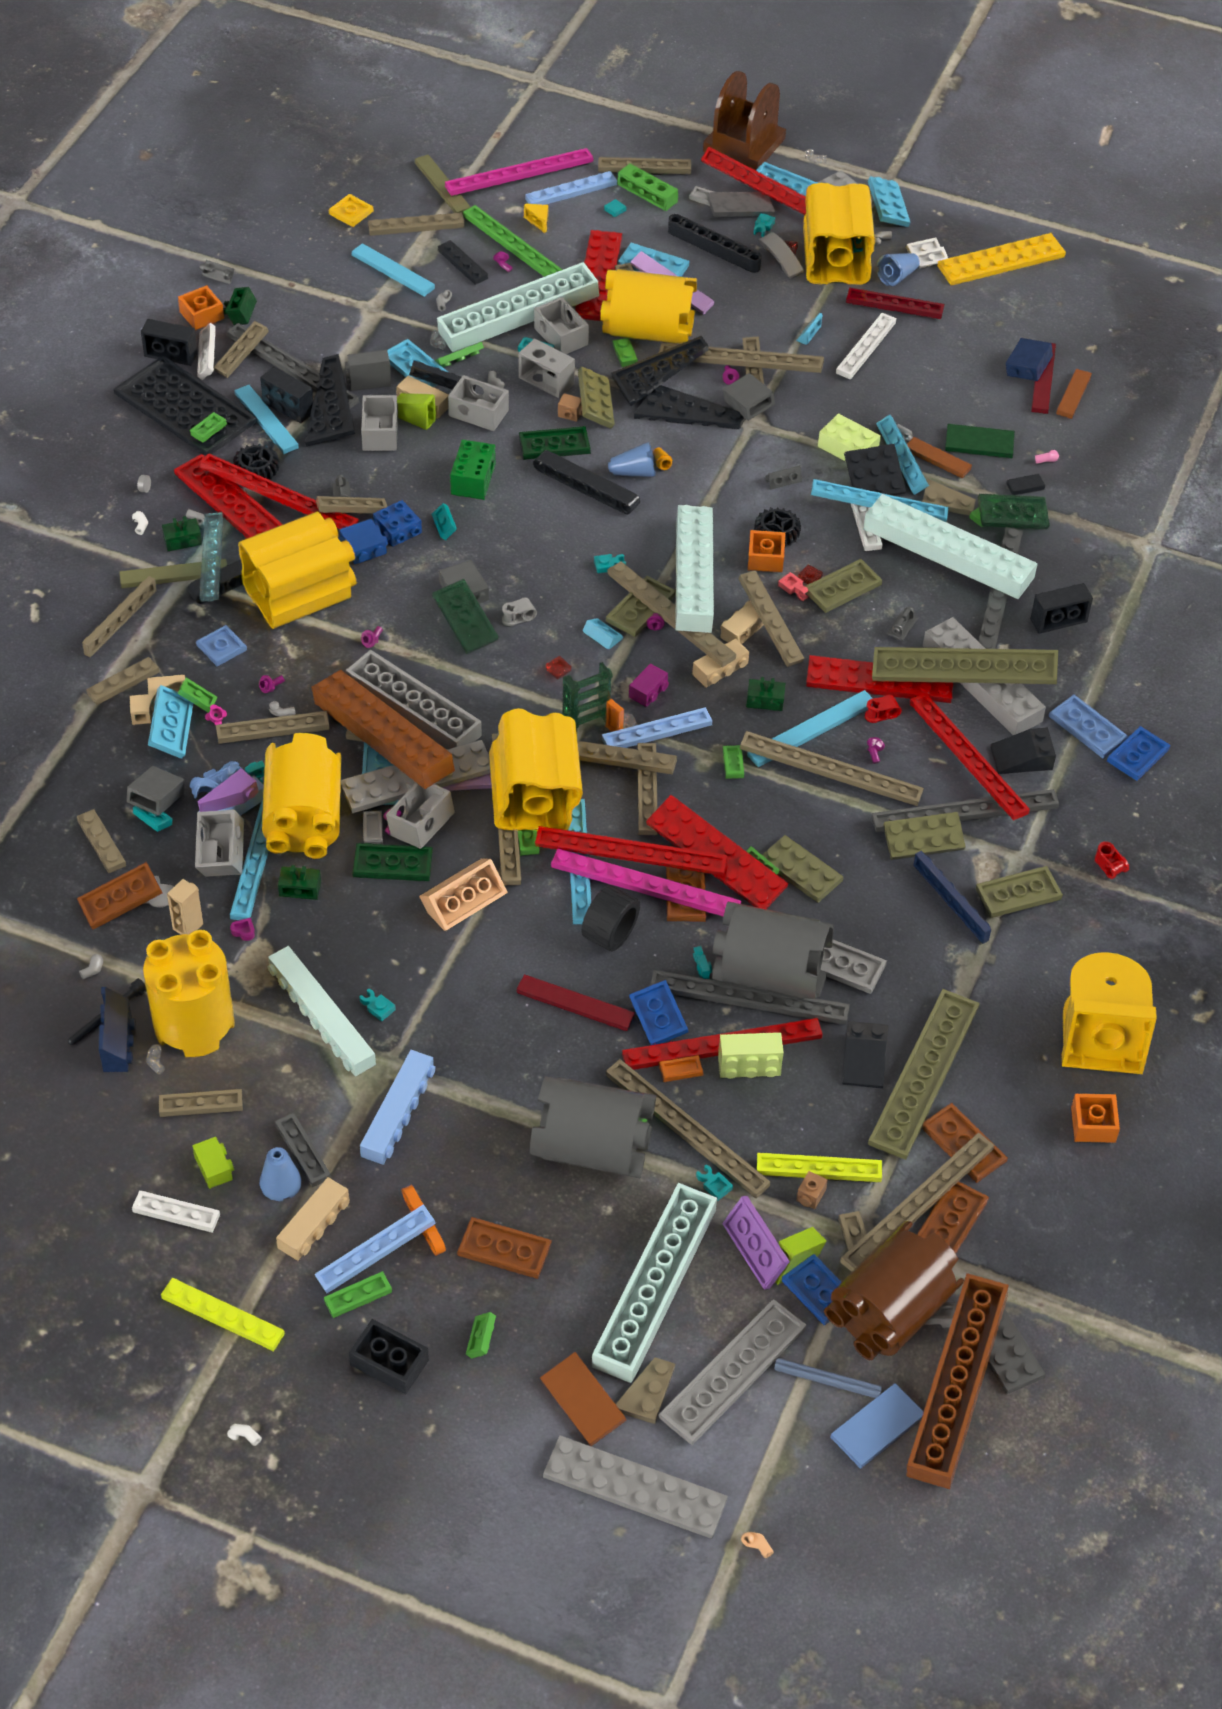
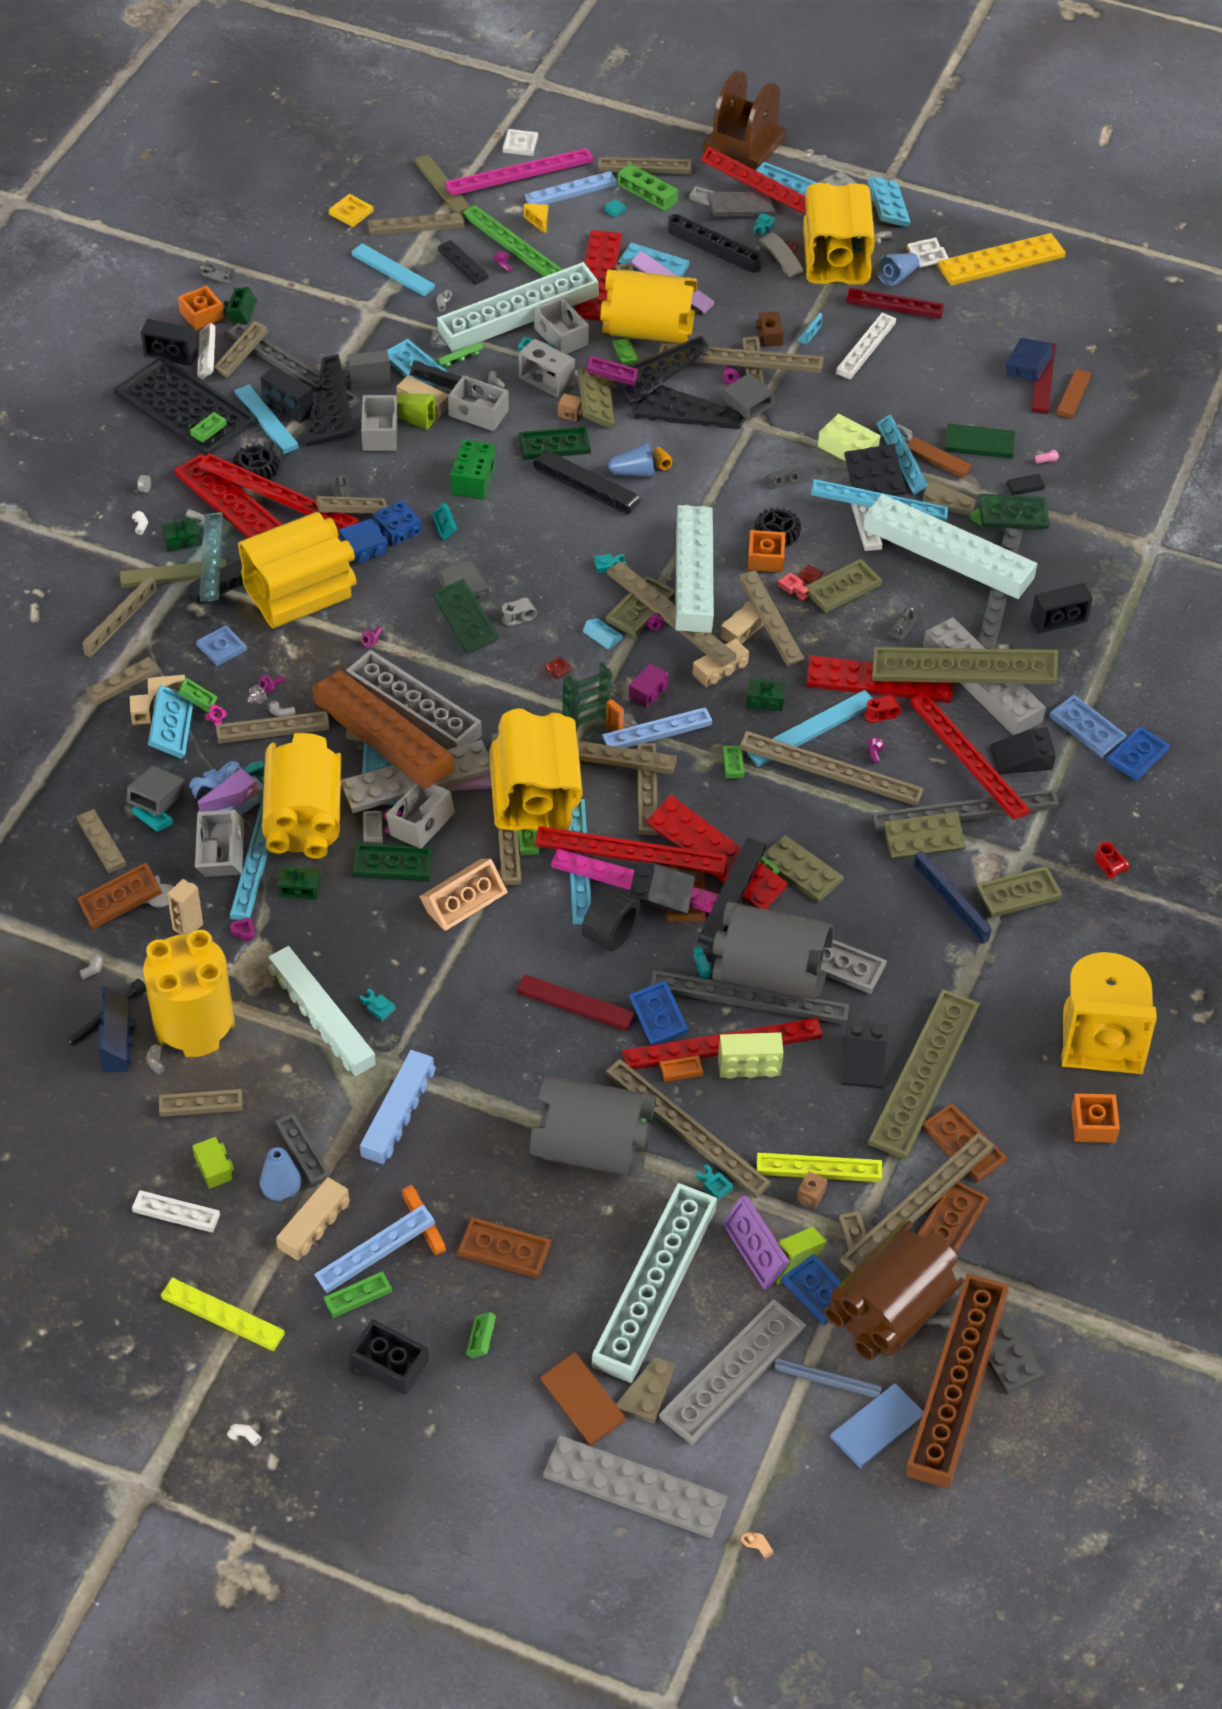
none -> clear tile [247,685,267,704]
none -> white tile [503,129,538,156]
none -> magenta plate [586,356,638,386]
none -> black slope [629,861,695,914]
none -> black beam [698,837,766,948]
none -> reddish brown brick [756,311,784,347]

